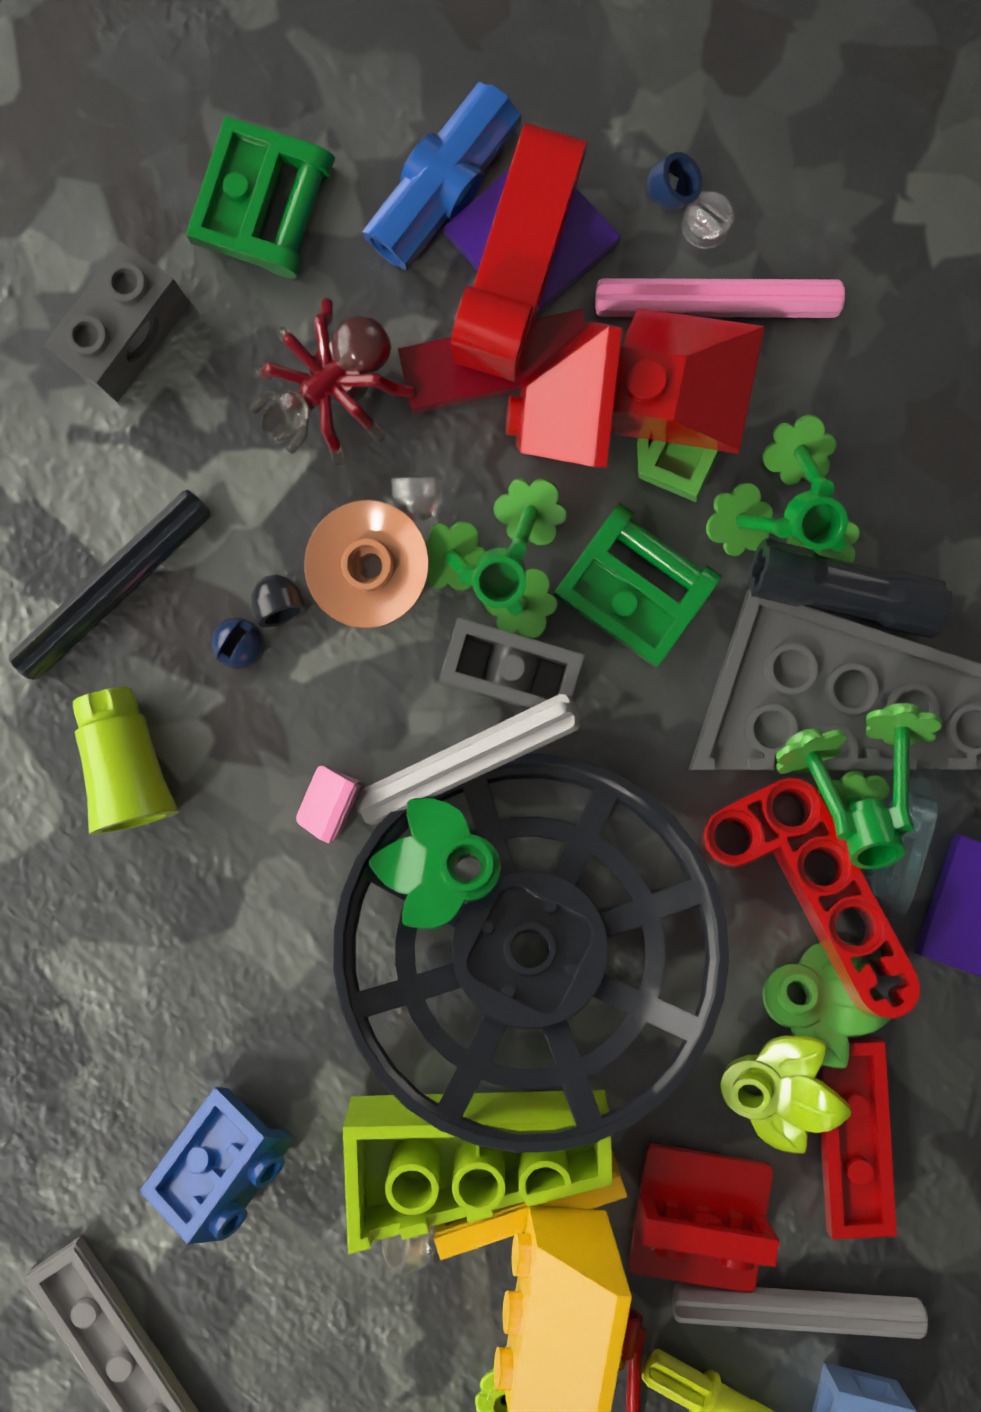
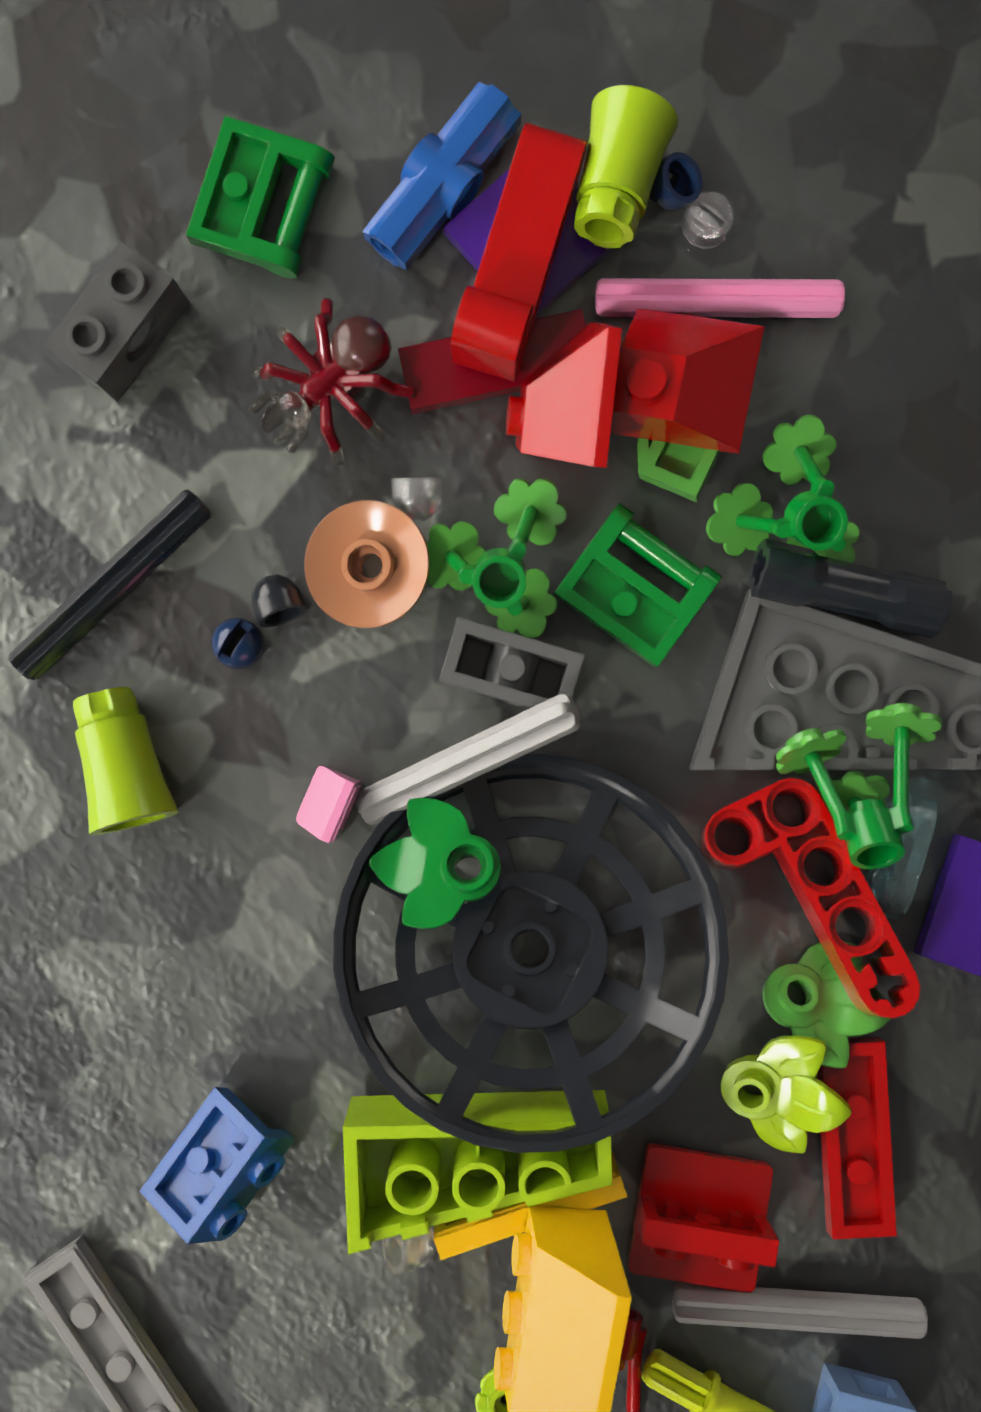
none -> lime plant [574,85,678,248]

